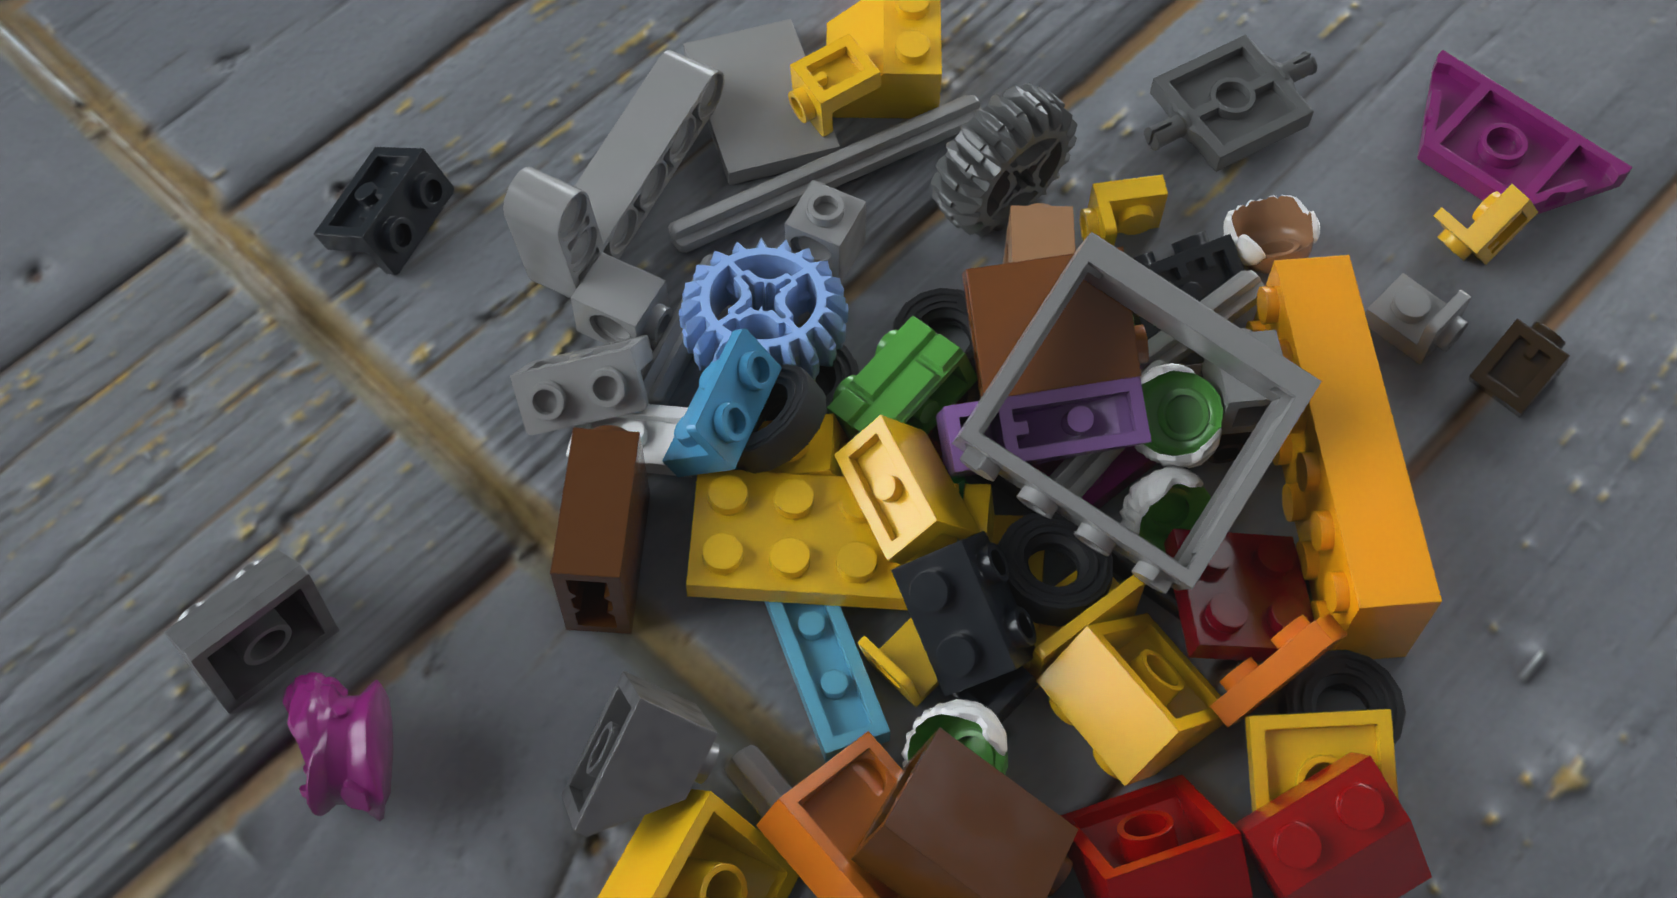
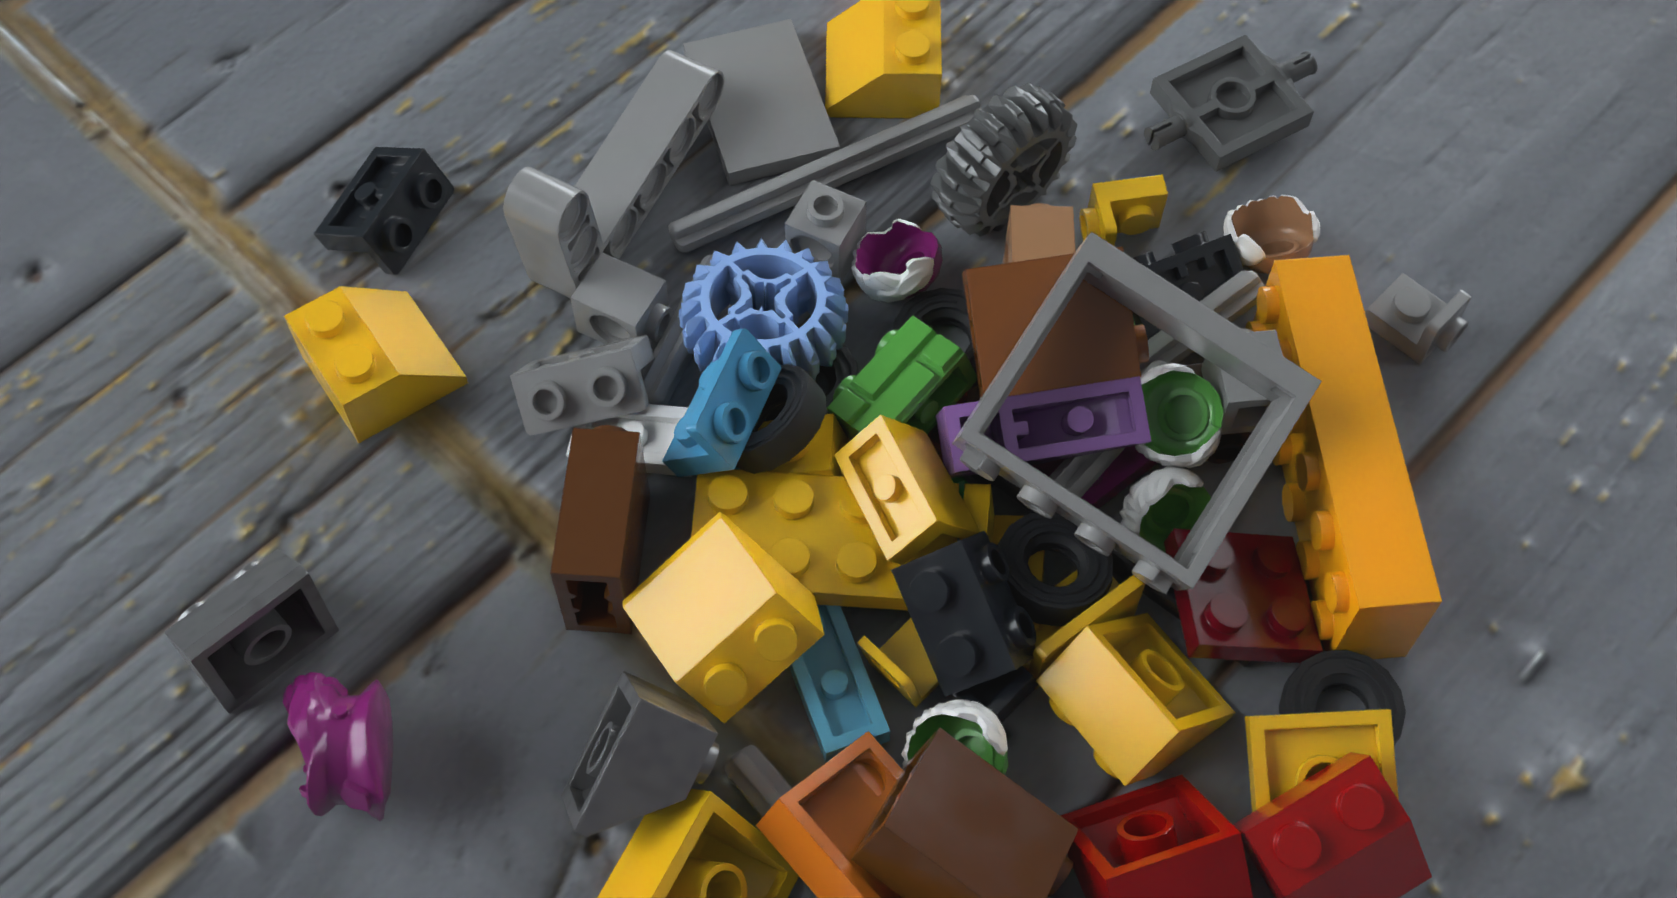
yellow bracket [788,33,881,137] -> none
orange plate [1210,613,1348,728] -> none
magenta wing [1417,50,1633,215] -> none
yellow bracket [1433,184,1538,265] -> none
dark brown bracket [1469,318,1570,418] -> none
none -> yellow slope [284,286,468,443]
none -> yellow slope [622,511,825,724]
none -> hair [851,219,943,303]

